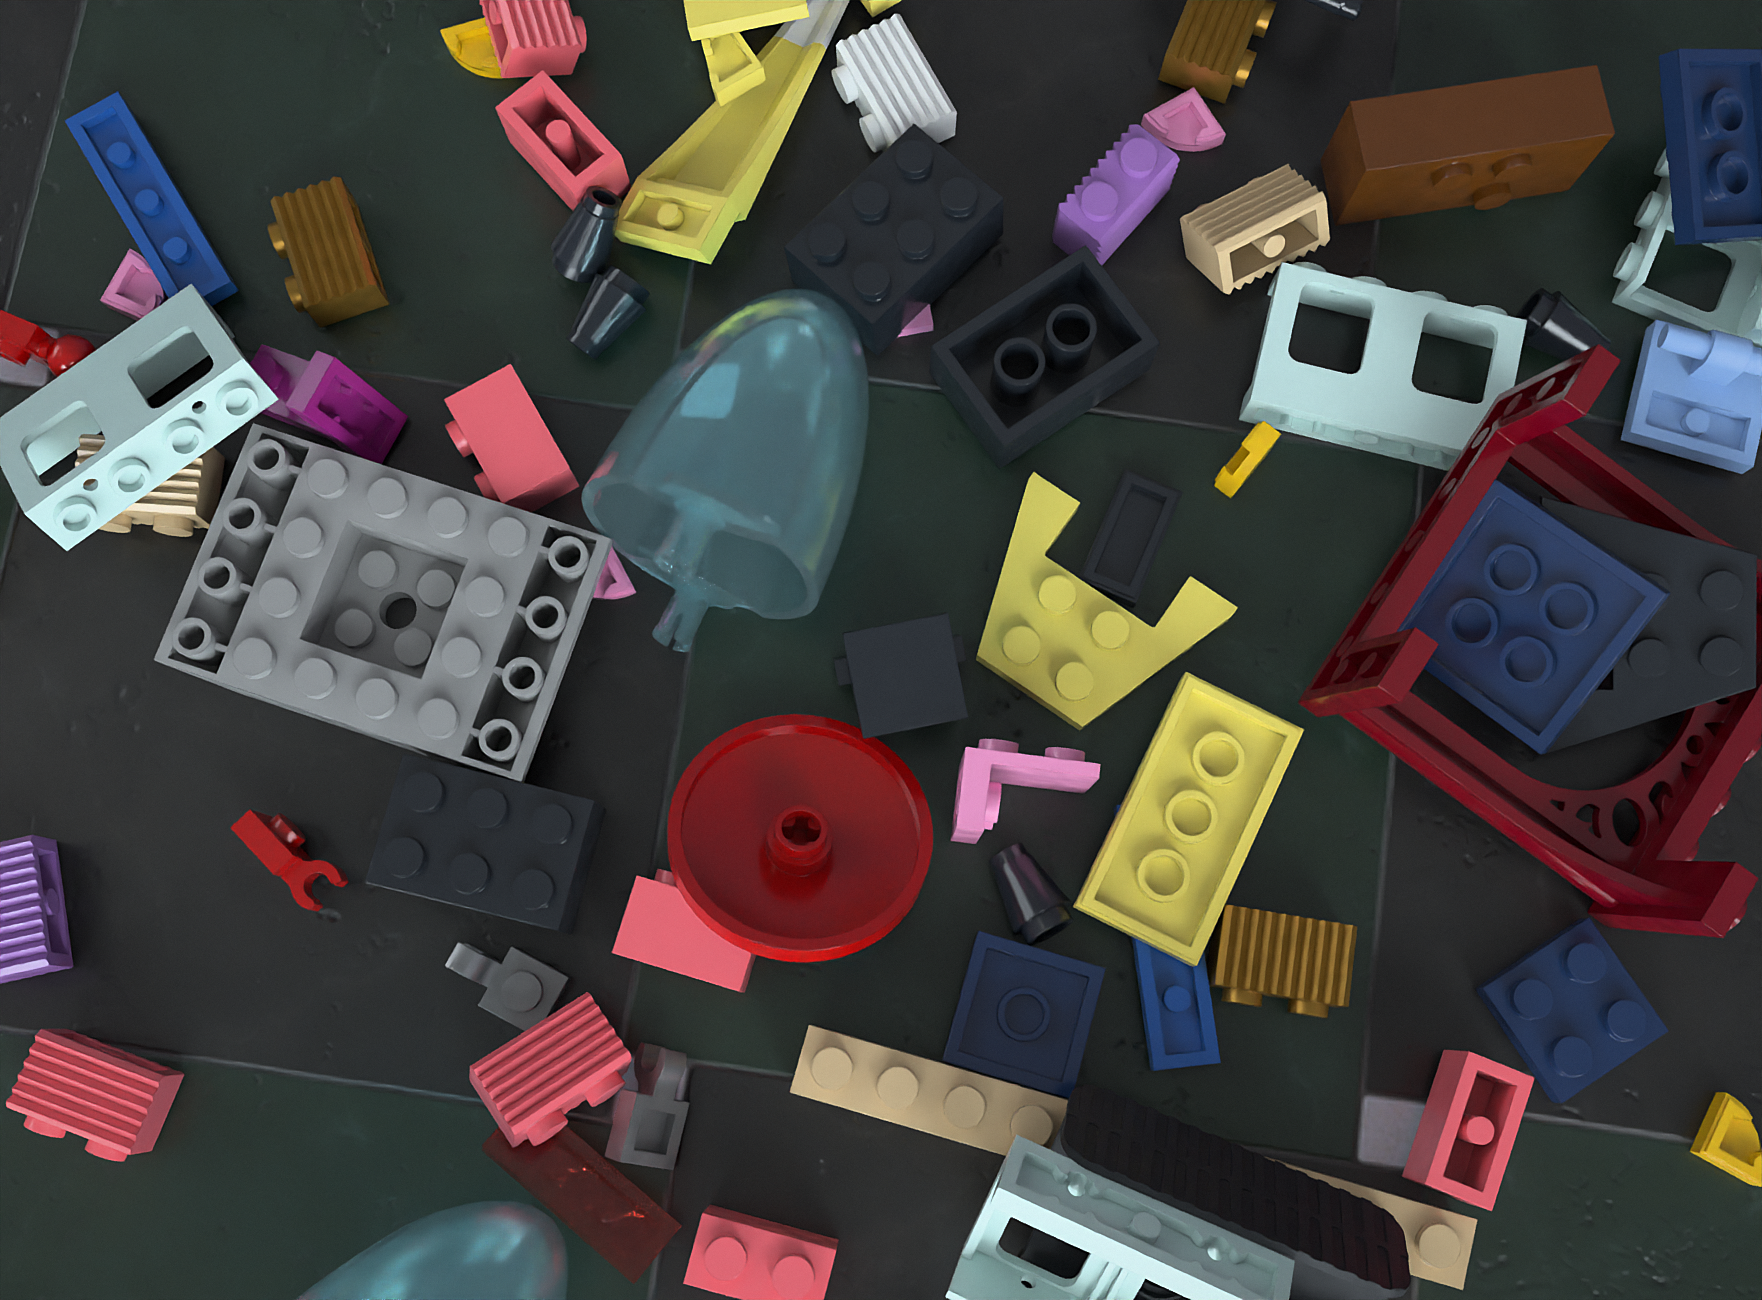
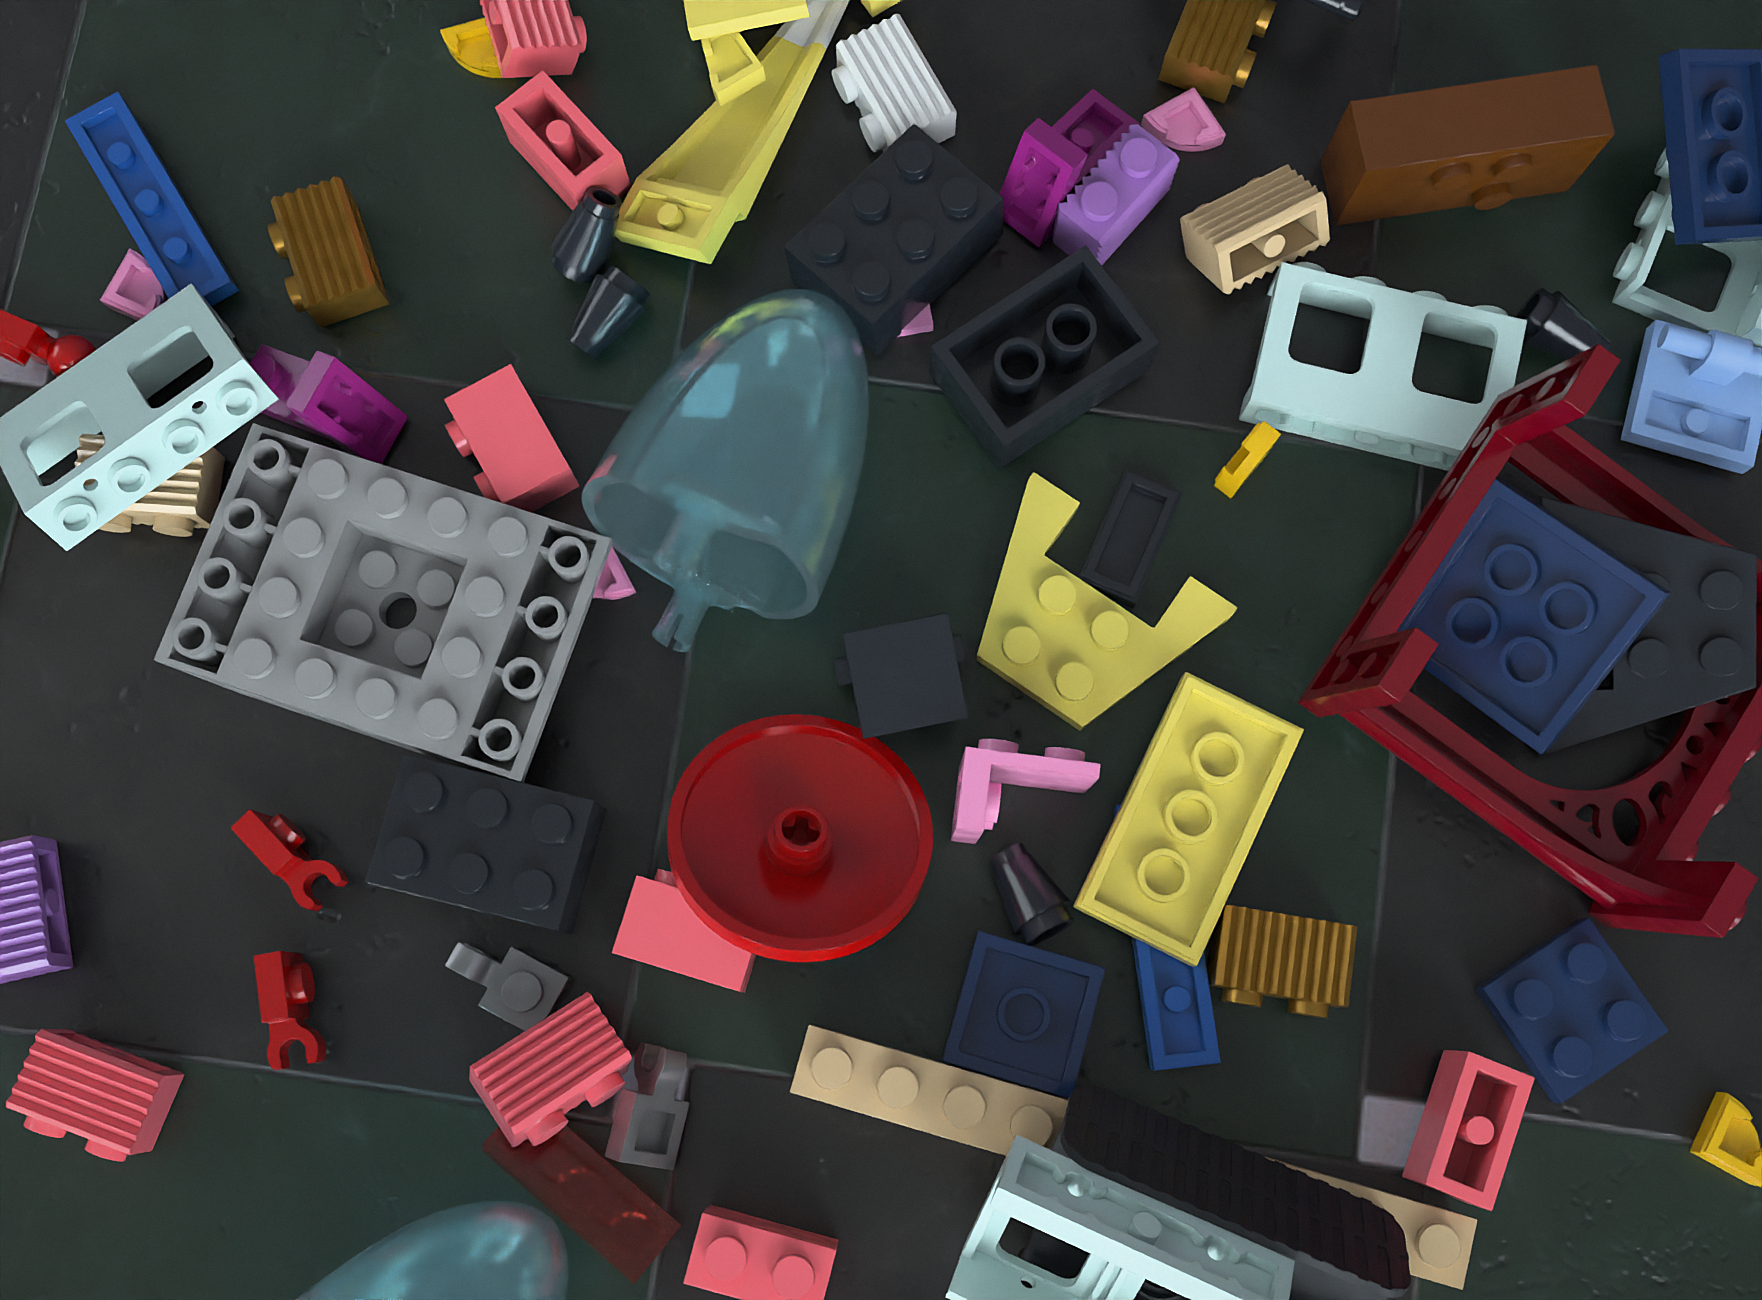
none -> red plate [254,951,326,1070]
none -> magenta bracket [999,89,1140,248]

